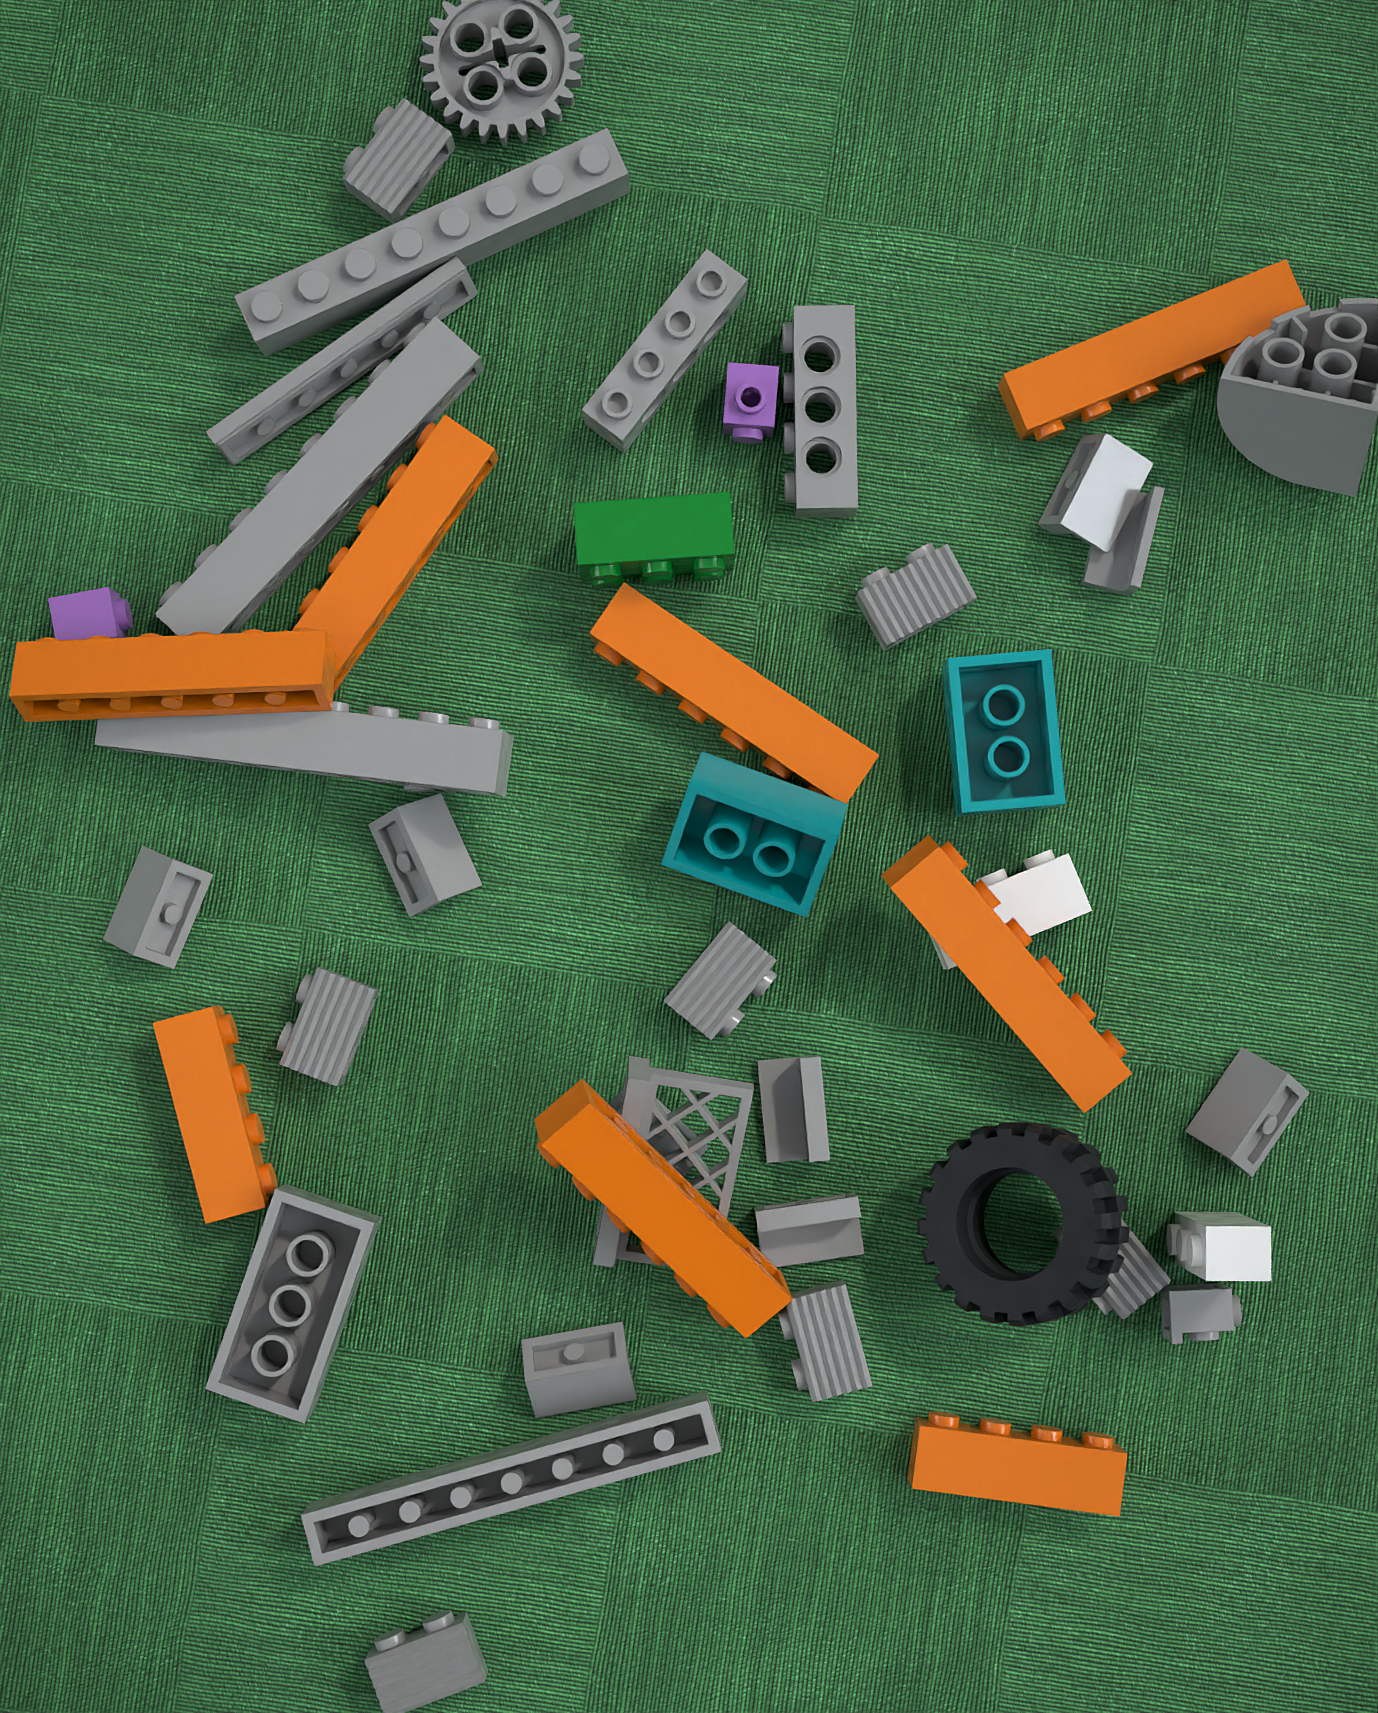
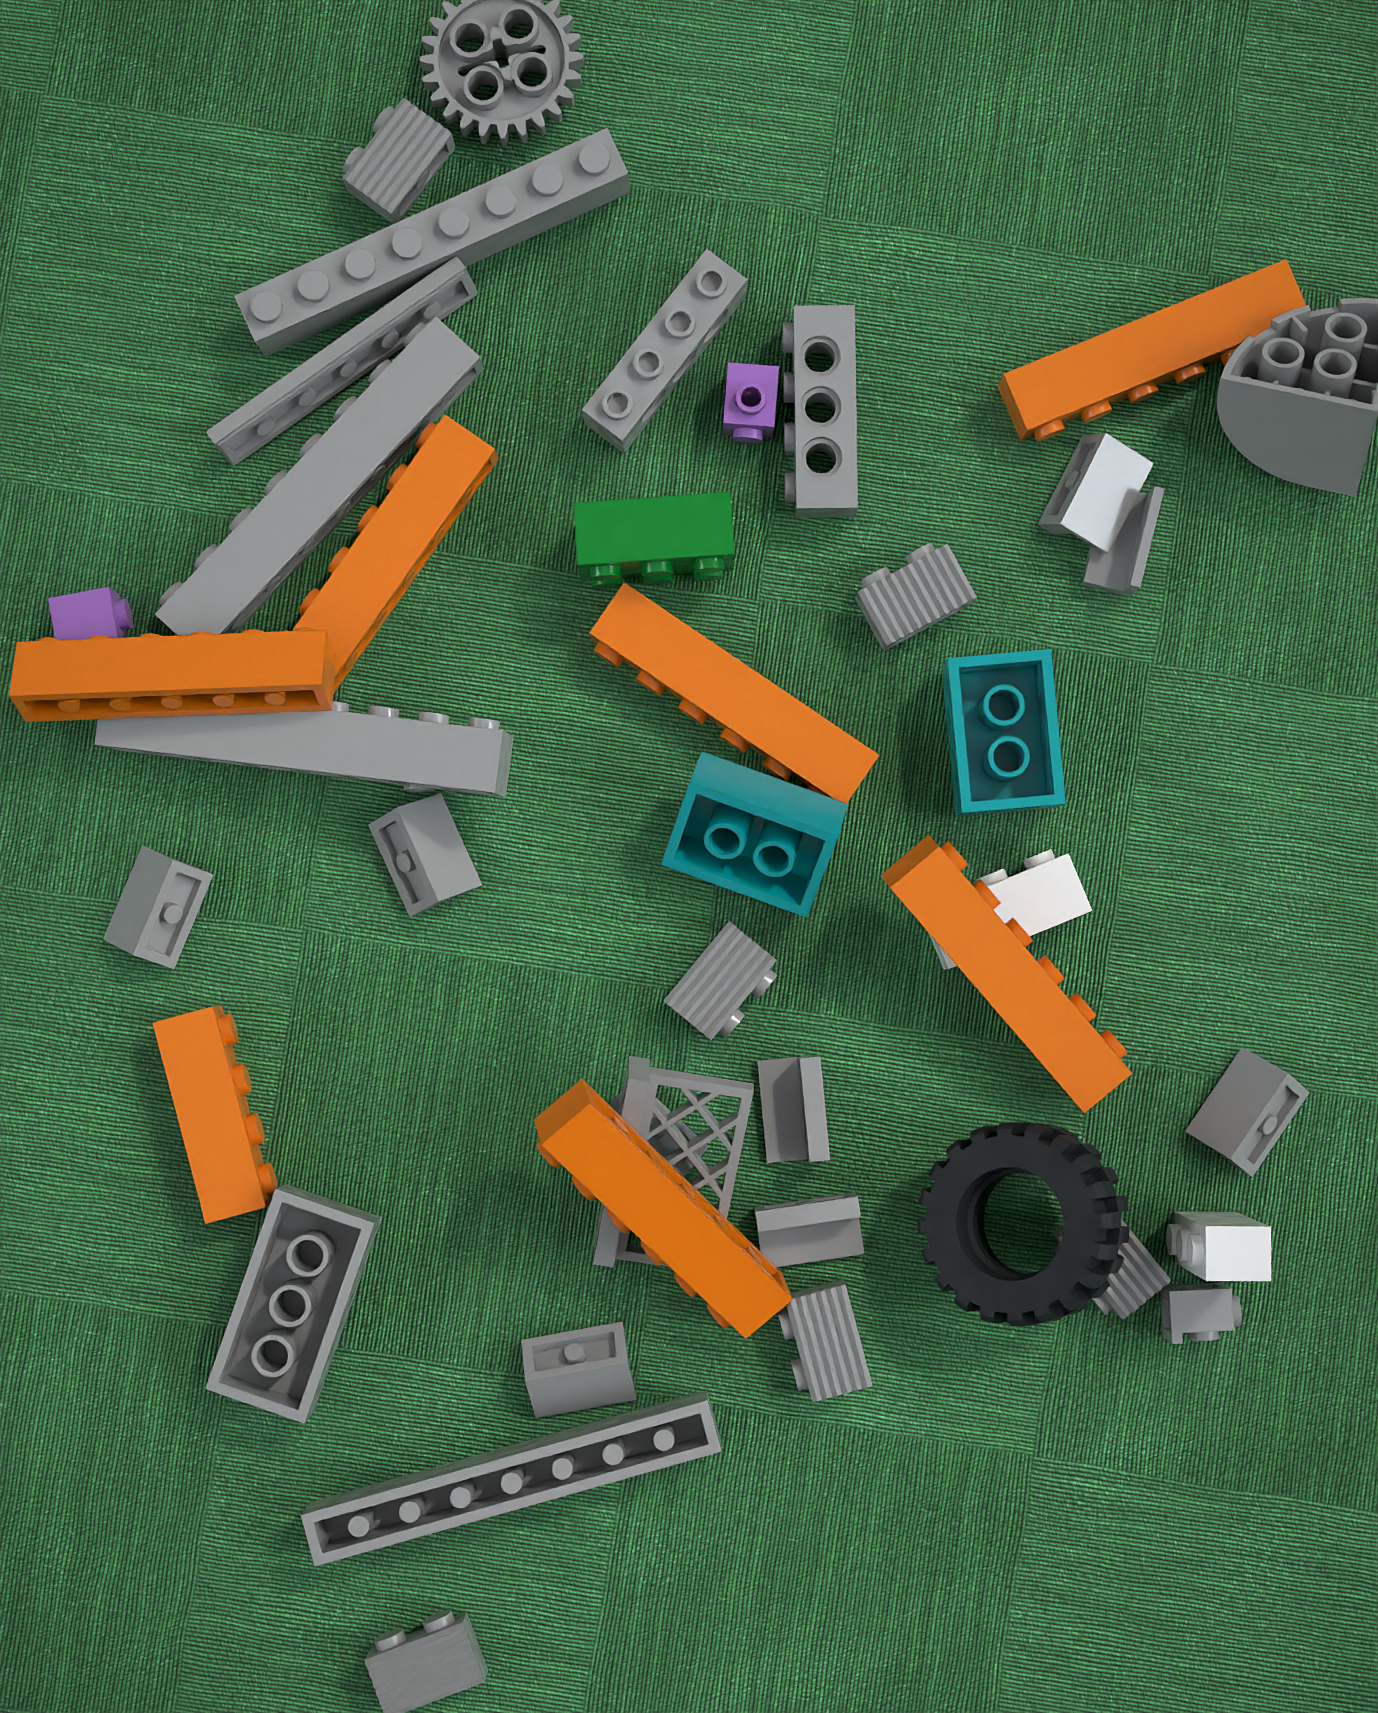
light grey brick [276,967,380,1086] -> none
orange brick [907,1411,1127,1517] -> none

